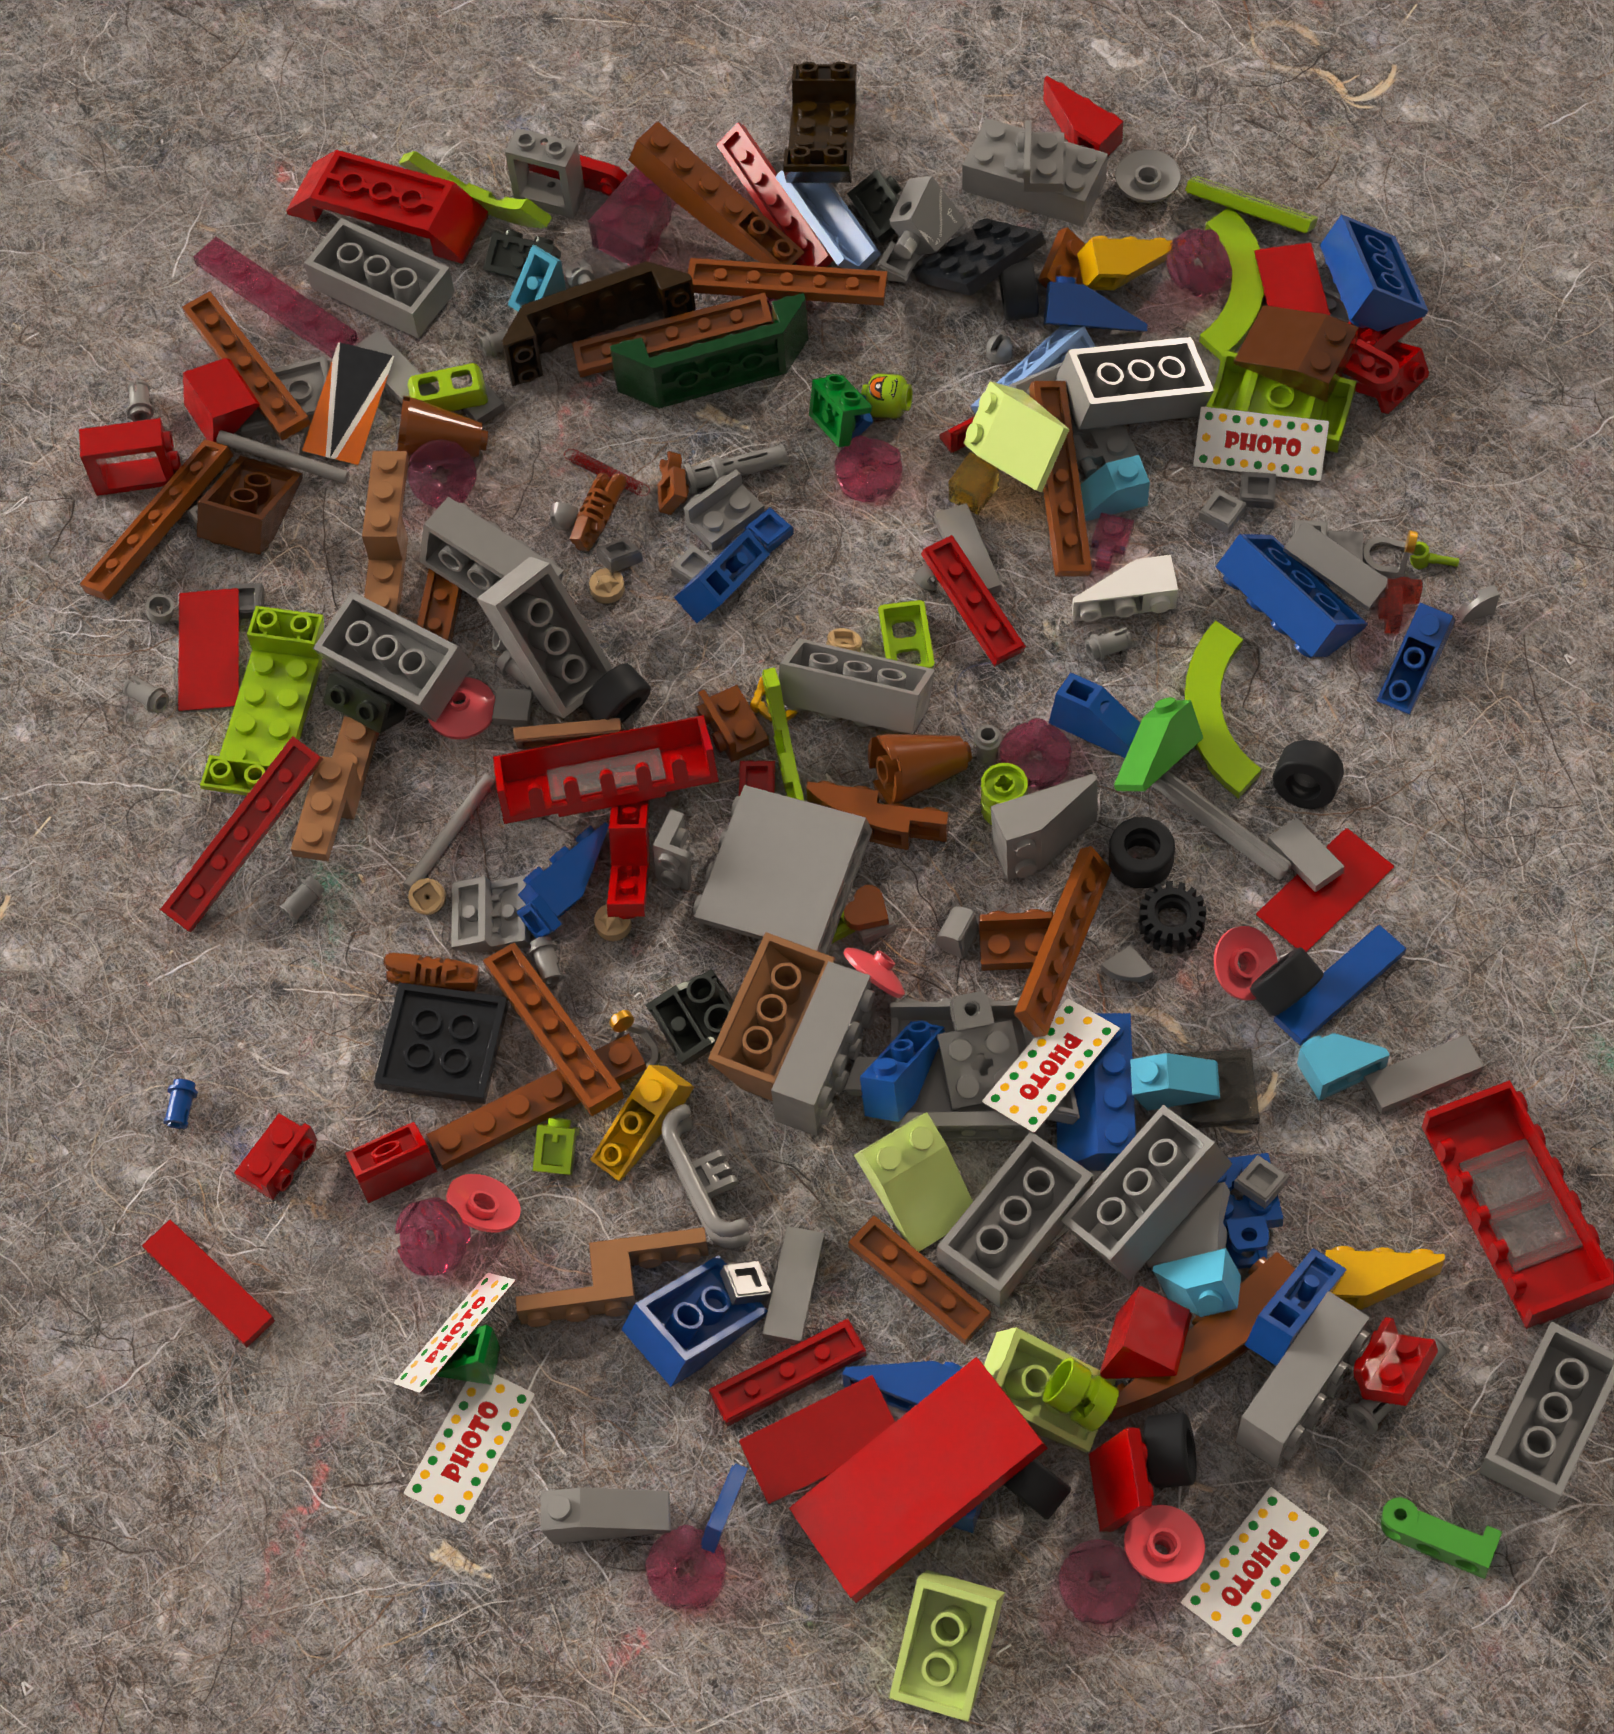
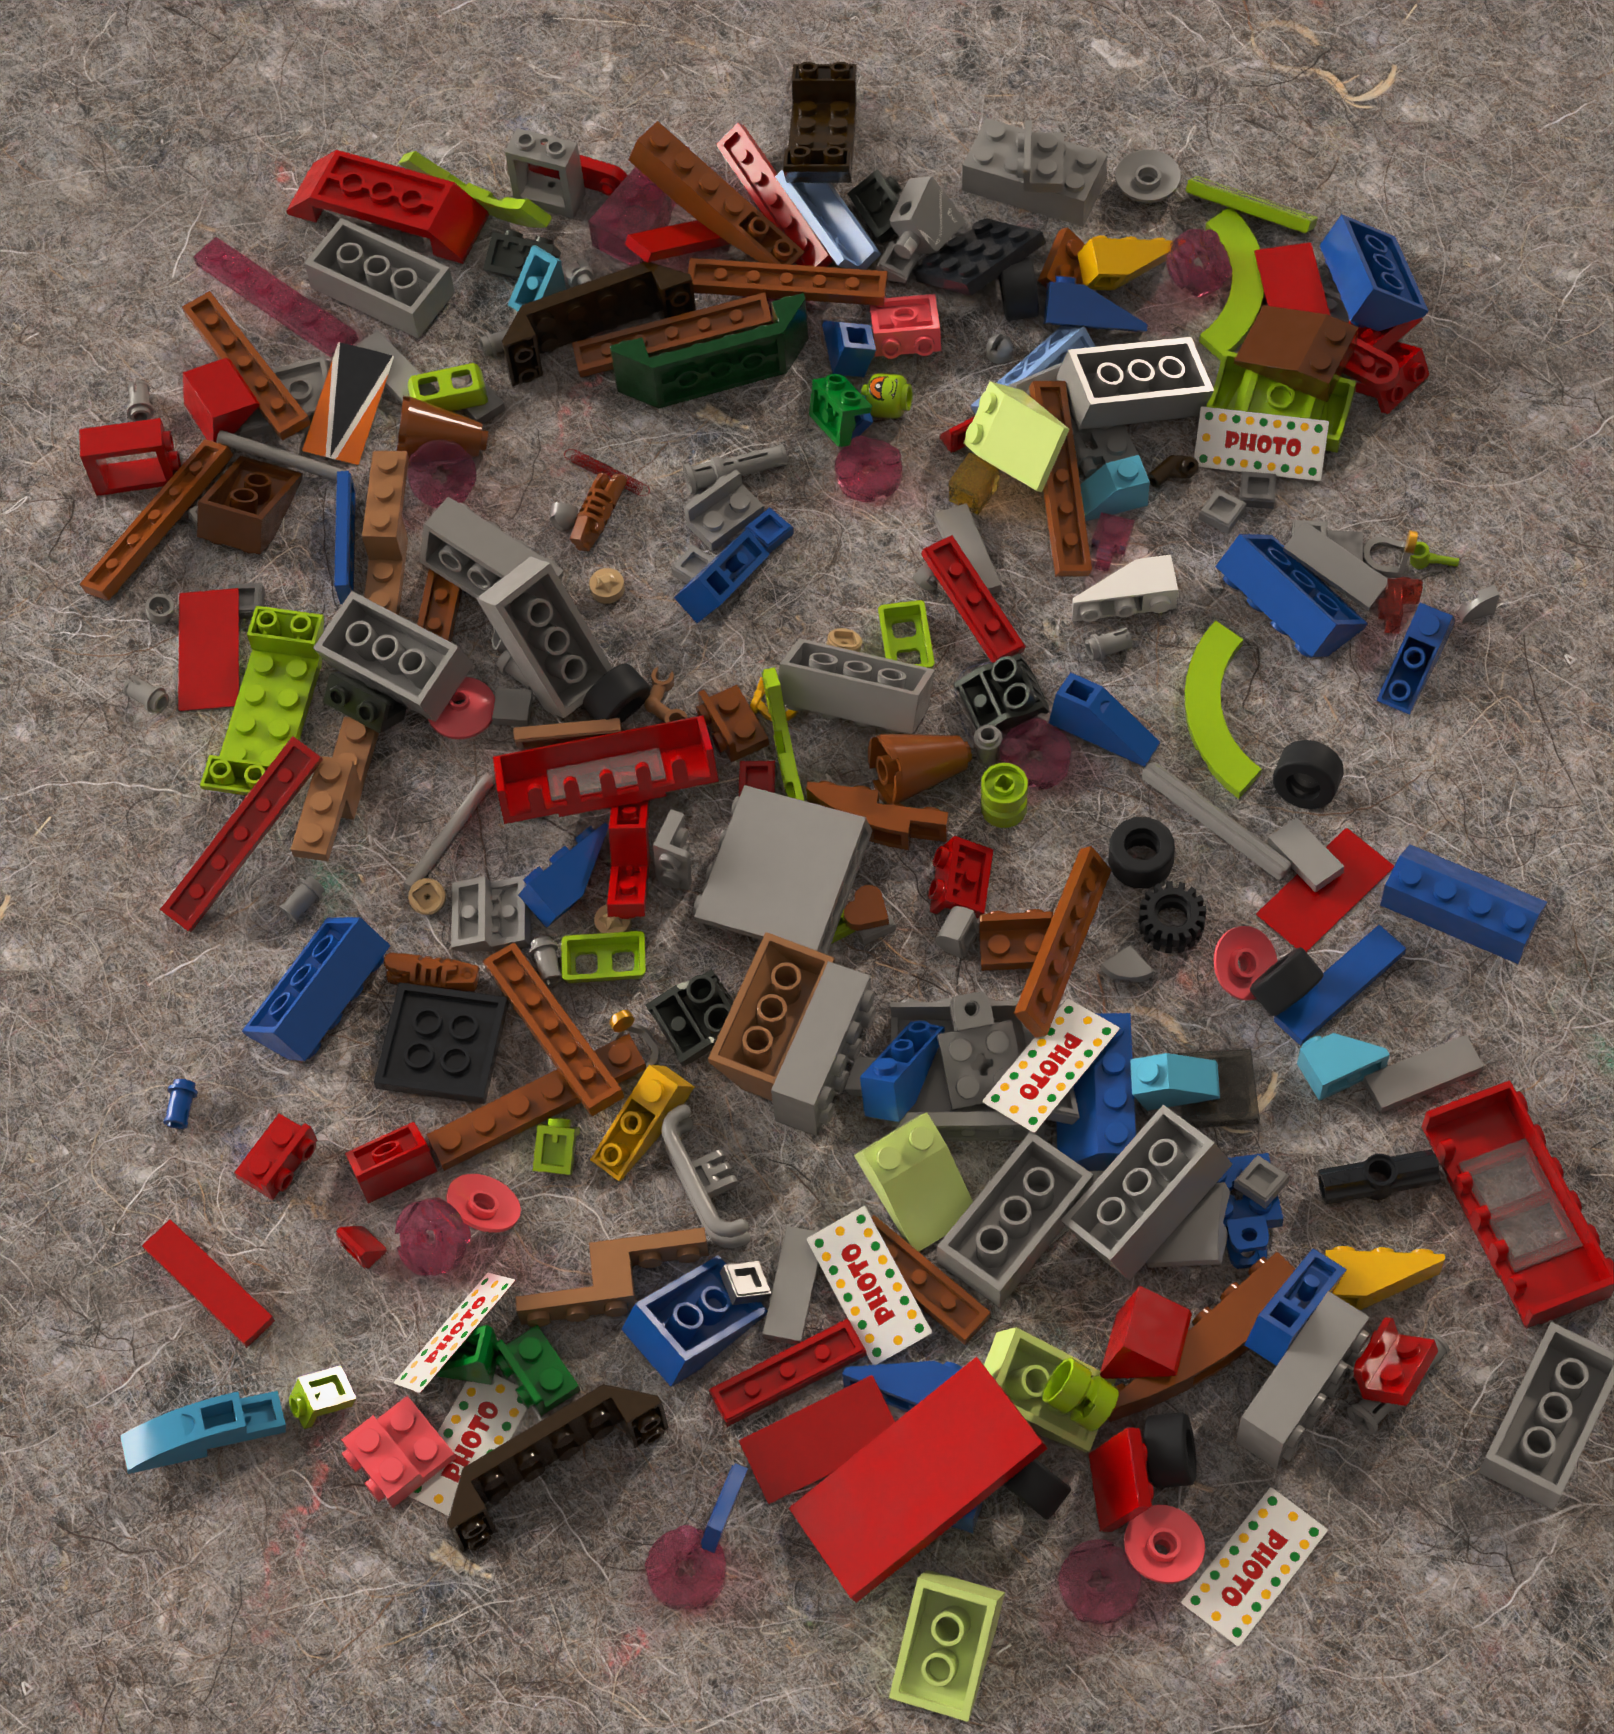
blue tile [516,895,562,938] -> none
light grey slope [541,1487,671,1544] -> none
flat silver tile [596,537,643,573] -> none
dark orange plate [657,451,689,515] -> none
coral dish [843,947,905,999] -> none
light grey slope [991,773,1097,880] -> none
red slope [1043,76,1124,156] -> none
bright green slope [1114,697,1203,791] -> none
medium azure slope [1153,1248,1241,1317] -> none
bright green leg [1380,1497,1502,1579] -> none
none -> dark azure slope [120,1391,286,1474]
none -> blue slope [242,917,391,1061]
none -> lime bracket [289,1366,356,1429]
none -> blue tile [334,471,356,604]
none -> red slope [336,1226,387,1269]
none -> coral plate [341,1395,456,1508]
none -> dark brown slope [447,1384,669,1553]
none -> green bracket [494,1325,580,1417]
none -> lime piece [561,931,646,983]
none -> red tile [625,220,730,263]
none -> medium nougat arm [644,667,687,723]
none -> white sticker [807,1206,932,1365]
none -> blue slope [822,321,876,377]
none -> coral plate [869,294,941,359]
none -> red bracket [928,836,994,919]
none -> pearl dark grey slope [953,653,1049,732]
none -> dark brown arm [1147,455,1199,488]
none -> black piece [1317,1149,1440,1205]
none -> blue slope [1380,844,1547,964]

